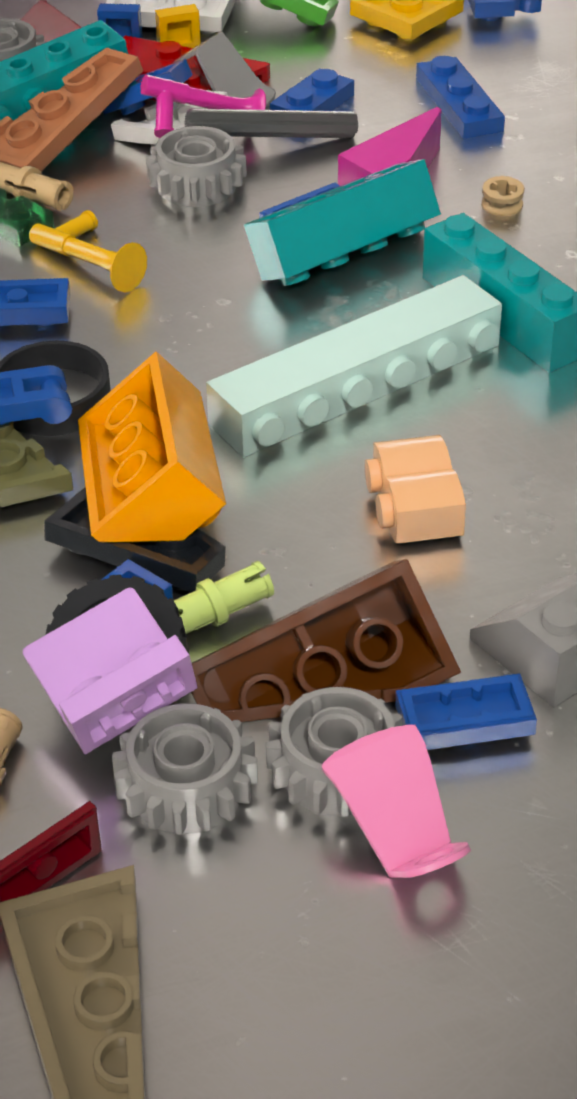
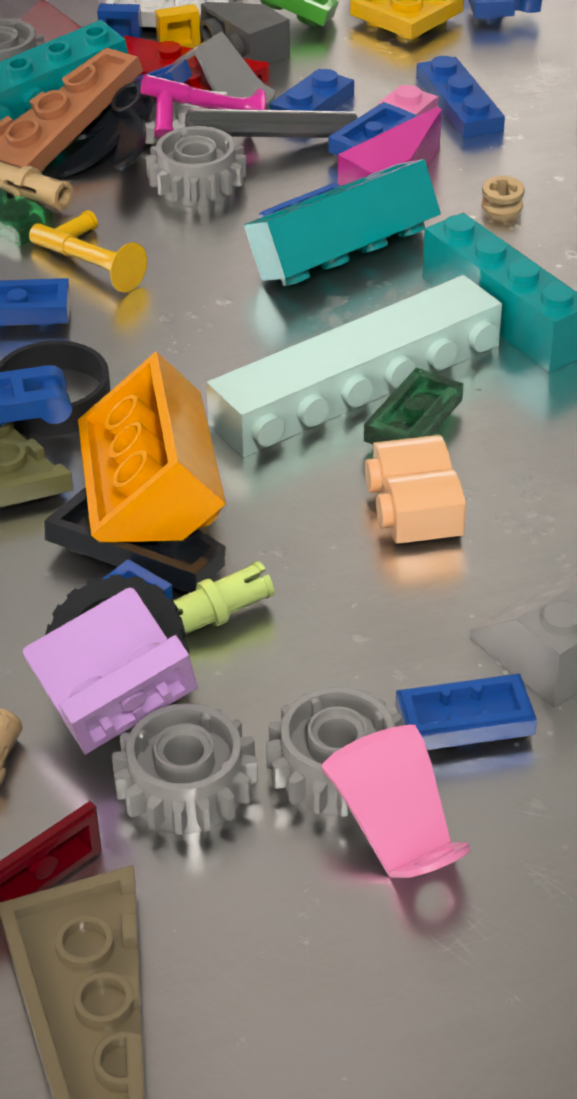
reddish brown wedge [191,559,461,722] -> none
none -> black plant [56,83,155,178]
none -> dark grey slope [200,2,290,65]
none -> blue plate [328,102,419,156]
none -> clear green plate [364,367,463,445]
none -> bright pink plate [379,85,438,115]

